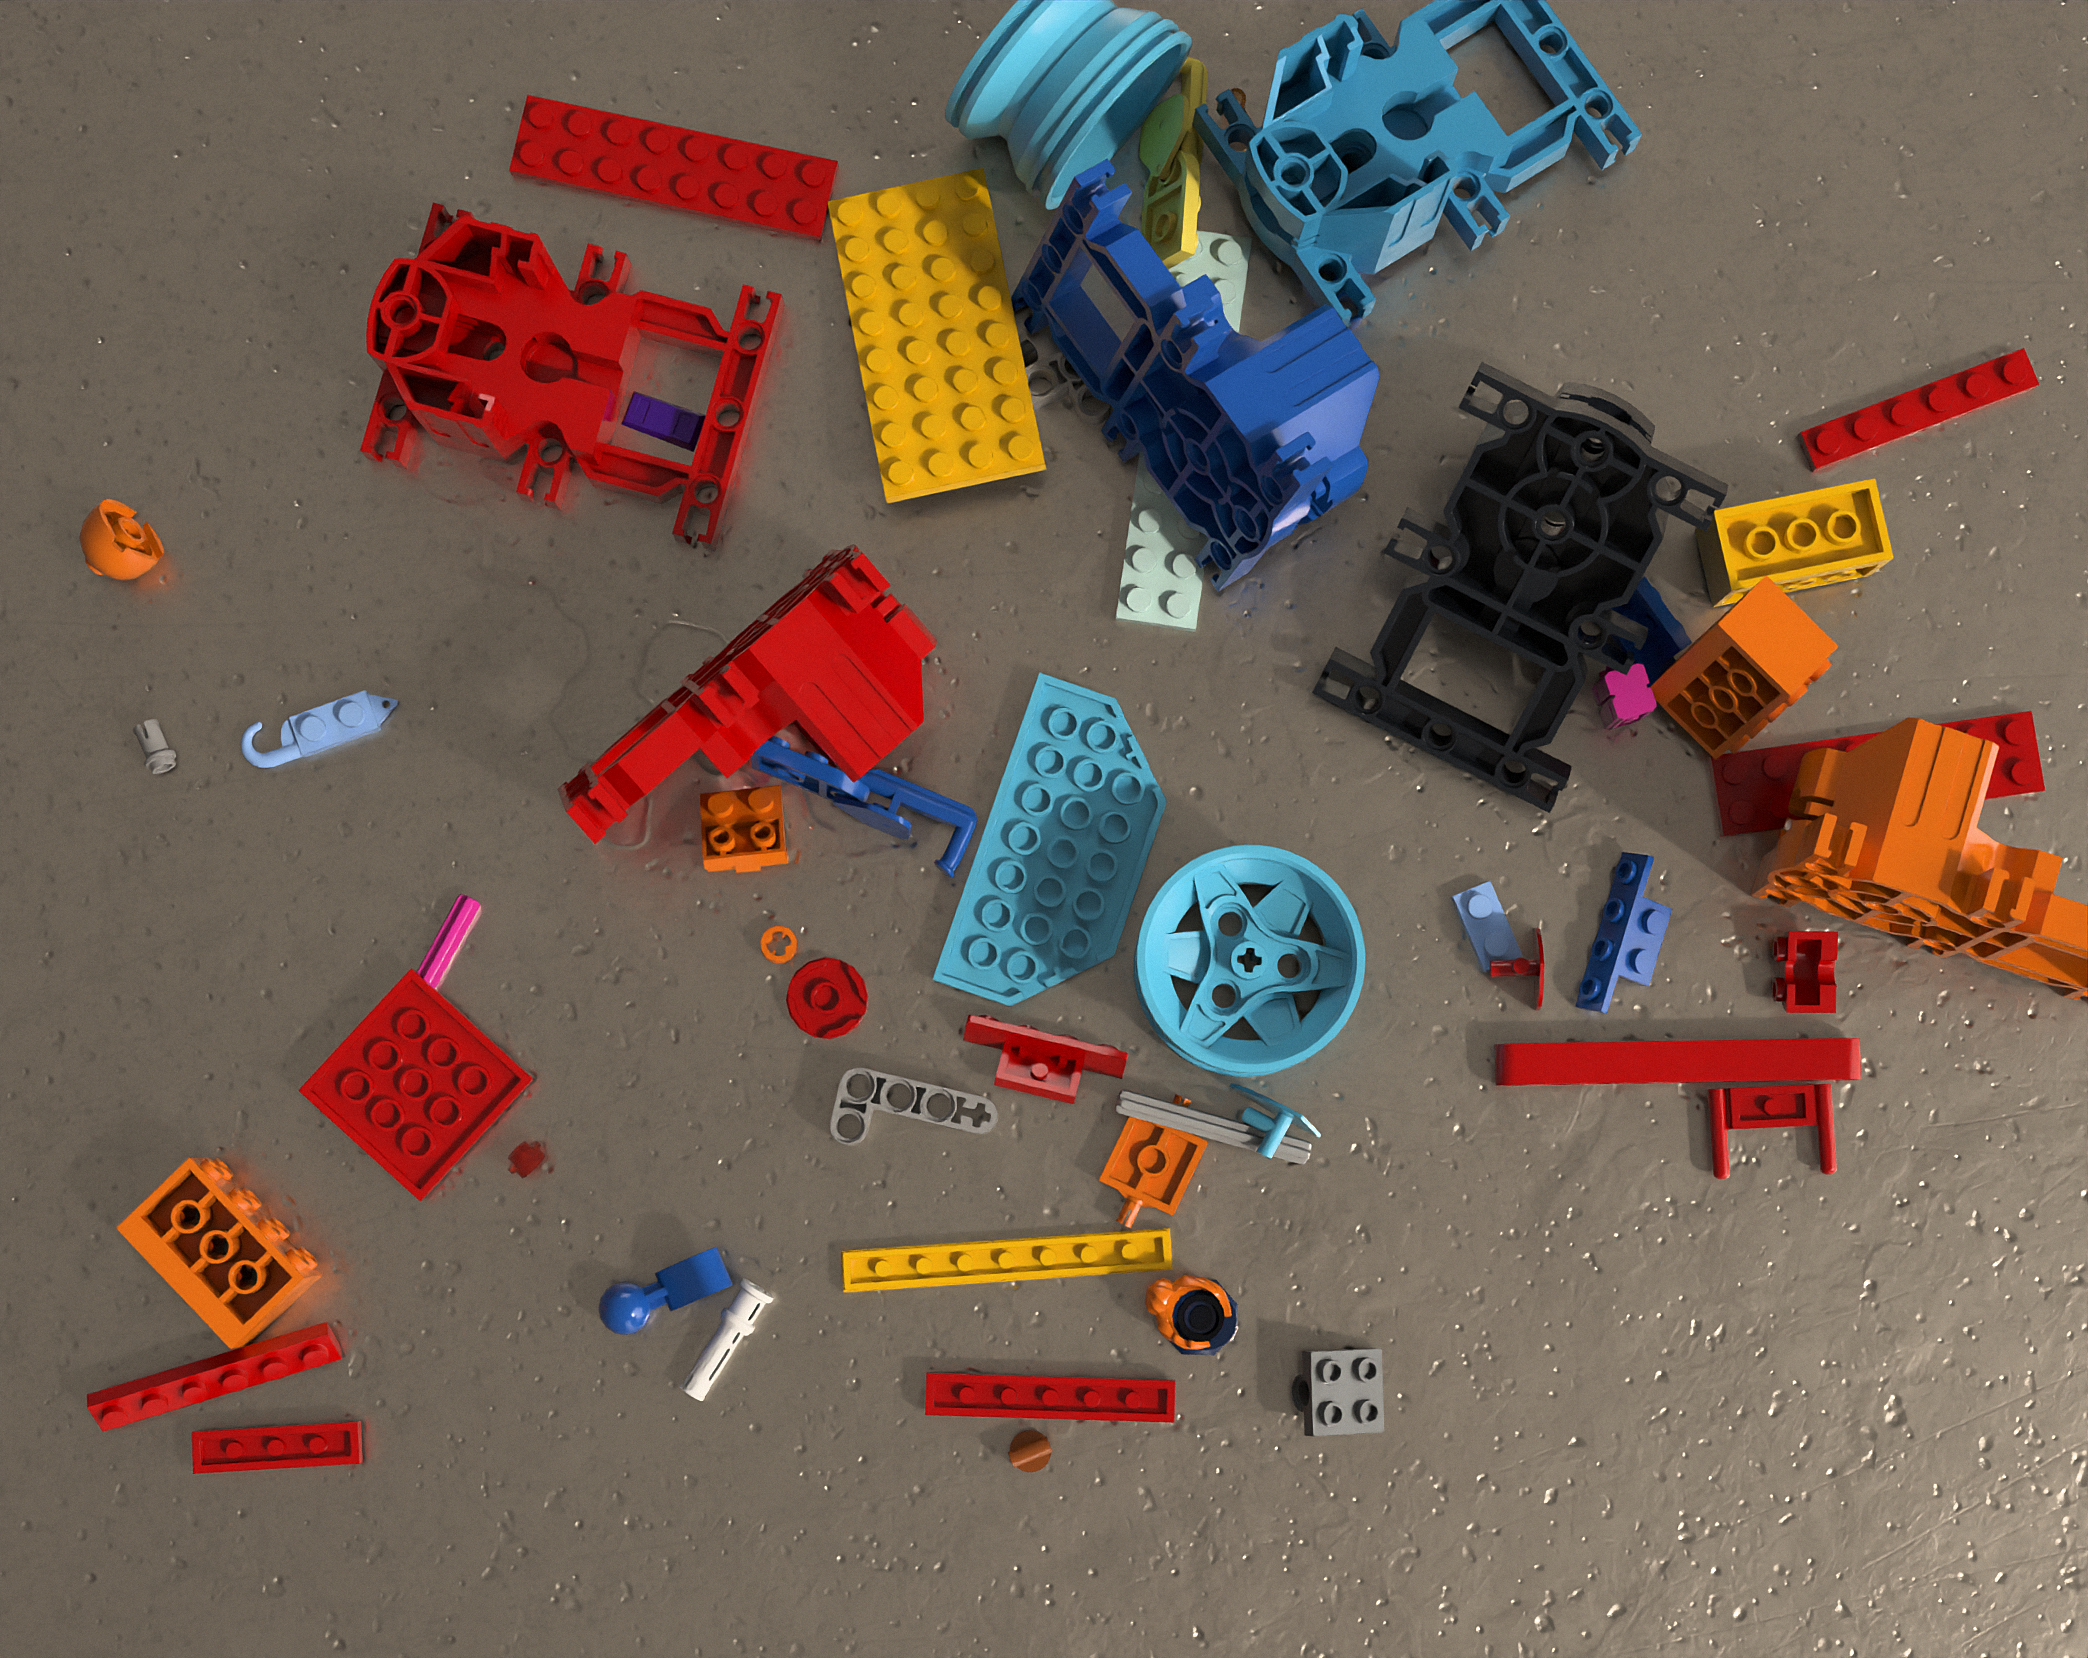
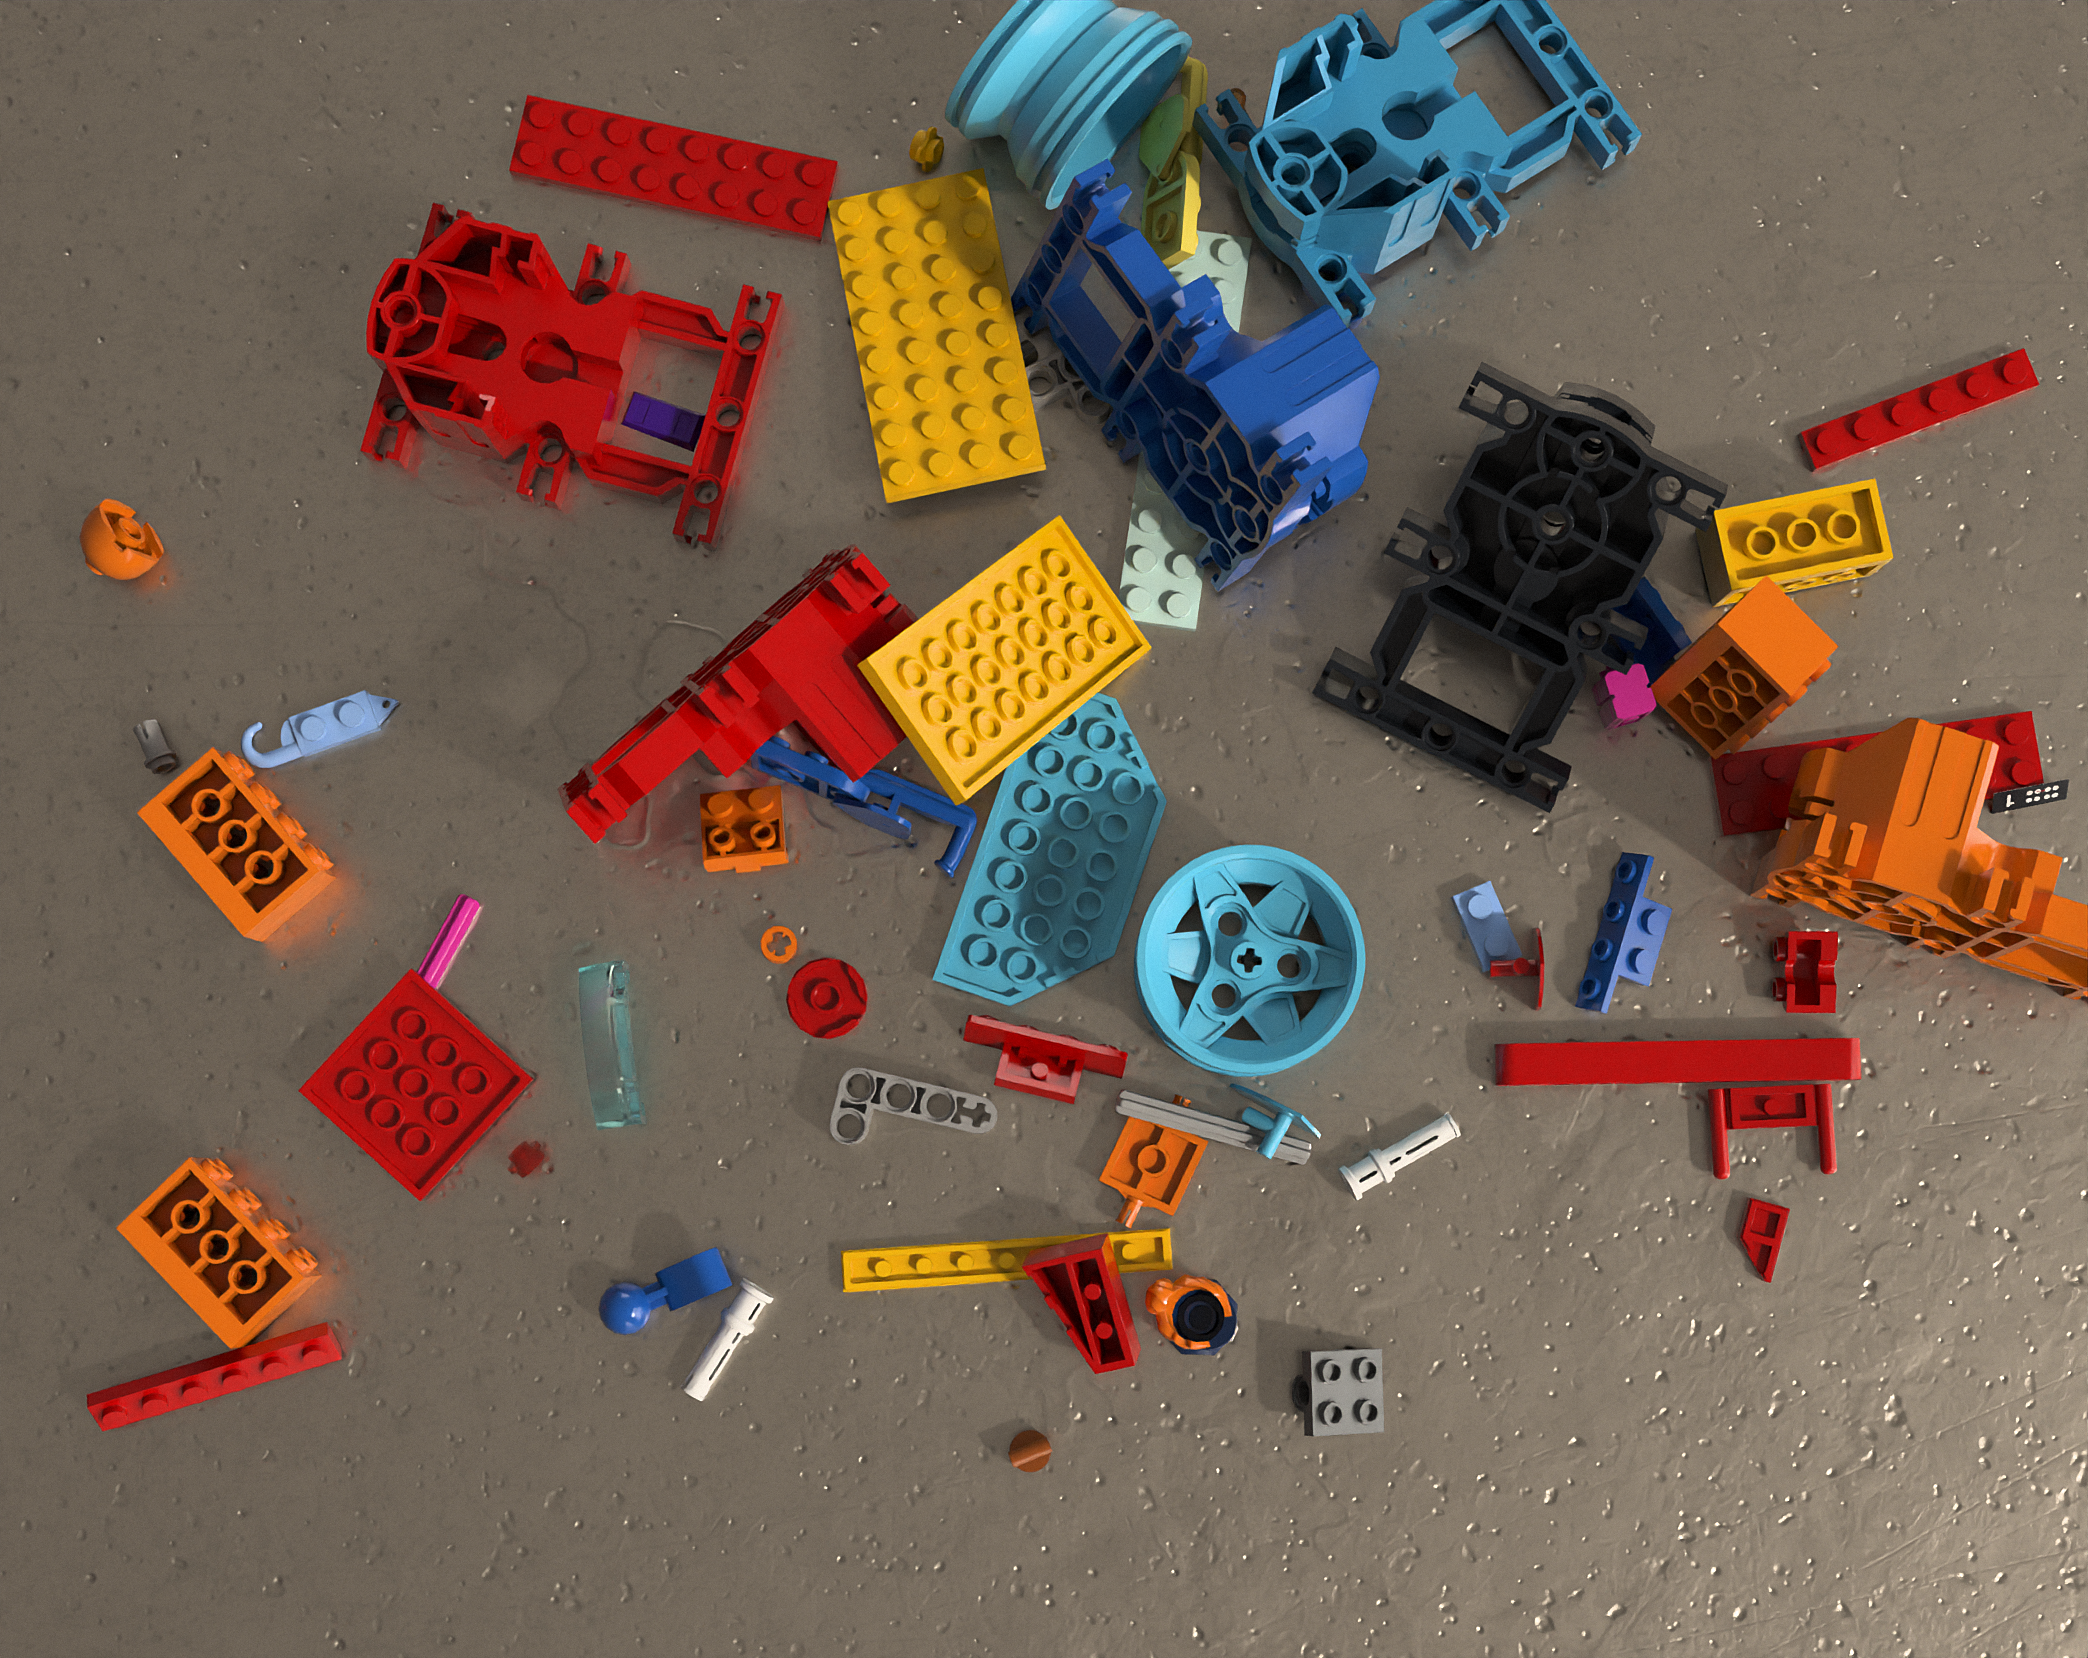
red plate [192,1421,363,1474] -> none
red plate [925,1372,1175,1423] -> none
none -> orange brick [137,747,336,942]
none -> clear light blue windscreen [579,960,647,1130]
none -> yellow plate [857,515,1152,806]
none -> yellow plate [909,126,944,172]
none -> red wedge [1021,1233,1141,1374]
none -> white pin [1338,1113,1461,1201]
none -> red tile [1737,1197,1790,1283]
none -> black sticker [1992,779,2069,814]

